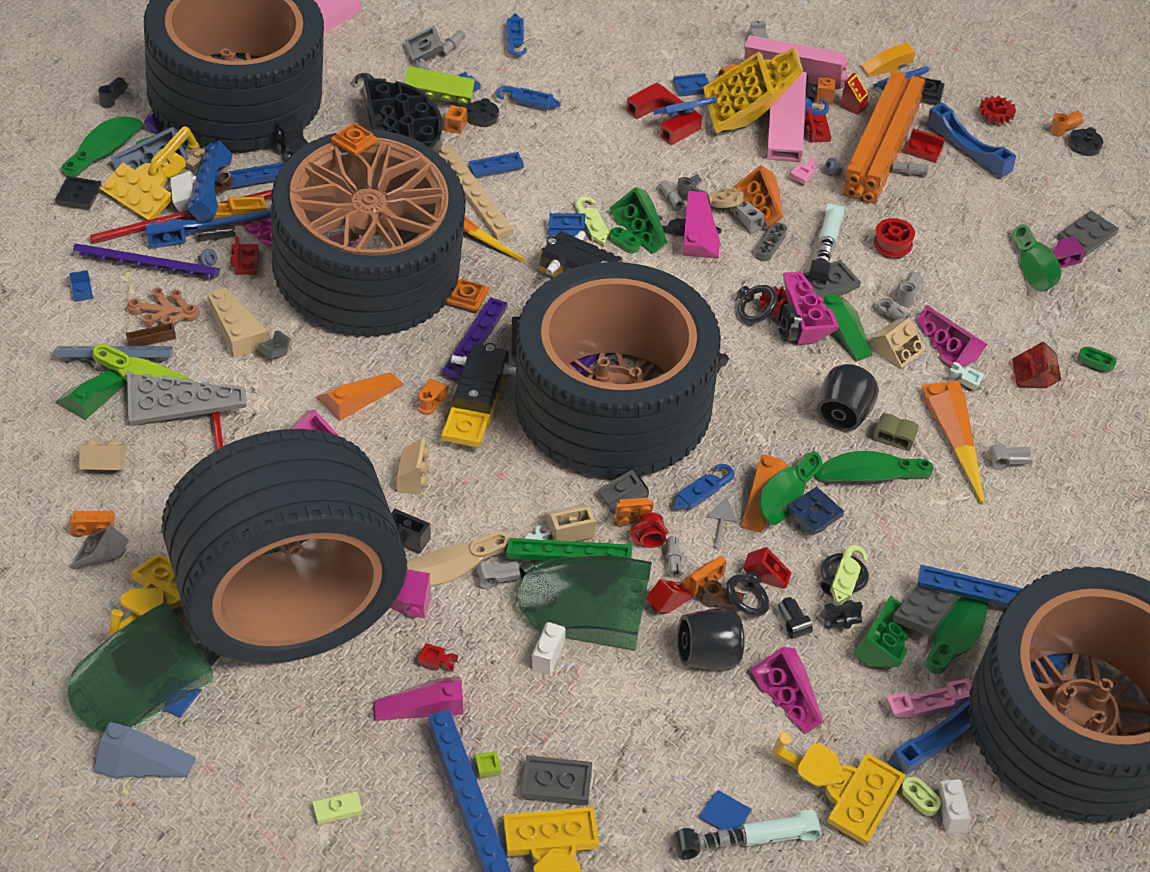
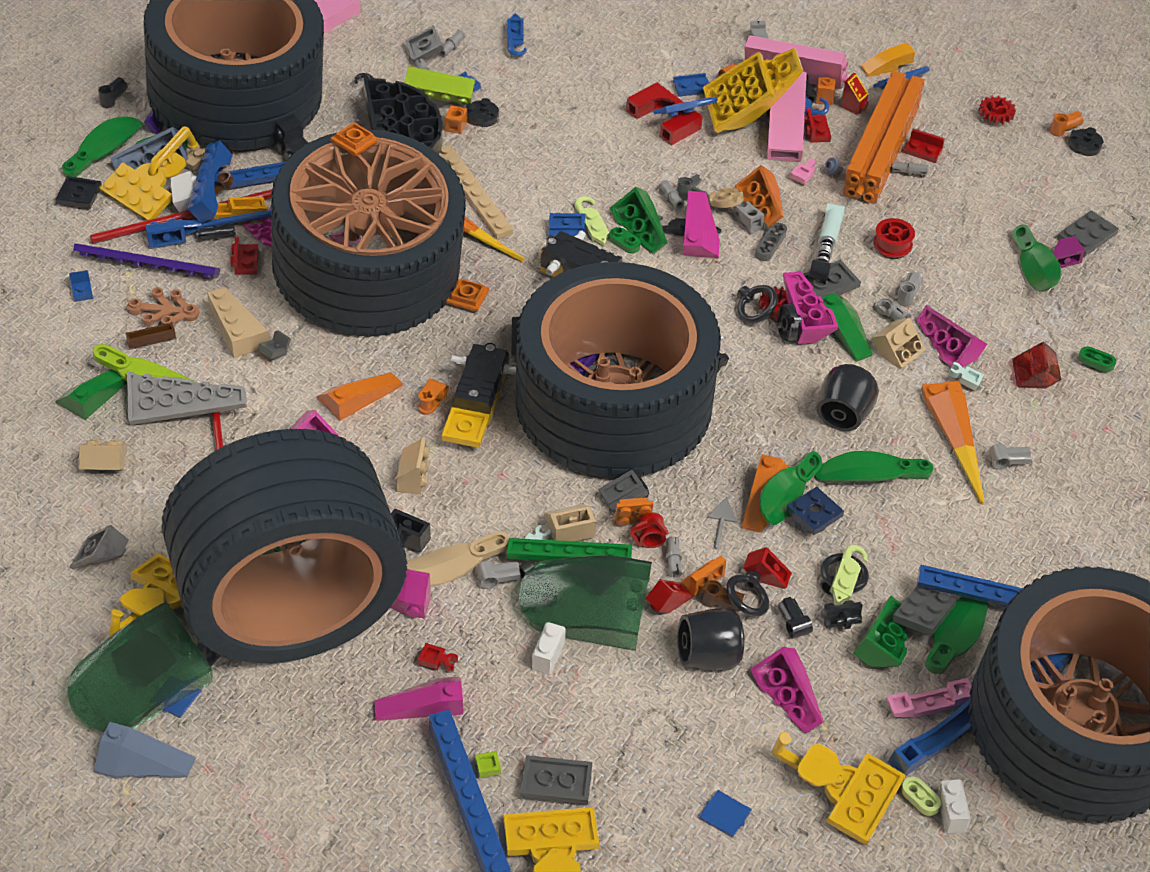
sand blue plate [54,346,173,360] -> none
orange bracket [69,511,115,536] -> none
sand blue plate [197,248,217,267] -> none
yellowish green plate [313,792,363,825] -> none
dark purple plate [443,297,508,381] -> none
blue plate [468,152,524,177] -> none
blue plate [495,86,561,110] -> none
piece [673,810,822,860] -> none
blue plate [674,464,735,510] -> none
olive brick [873,413,919,451] -> none
black piece [919,76,945,105] -> none
blue arch [927,102,1016,178] -> none

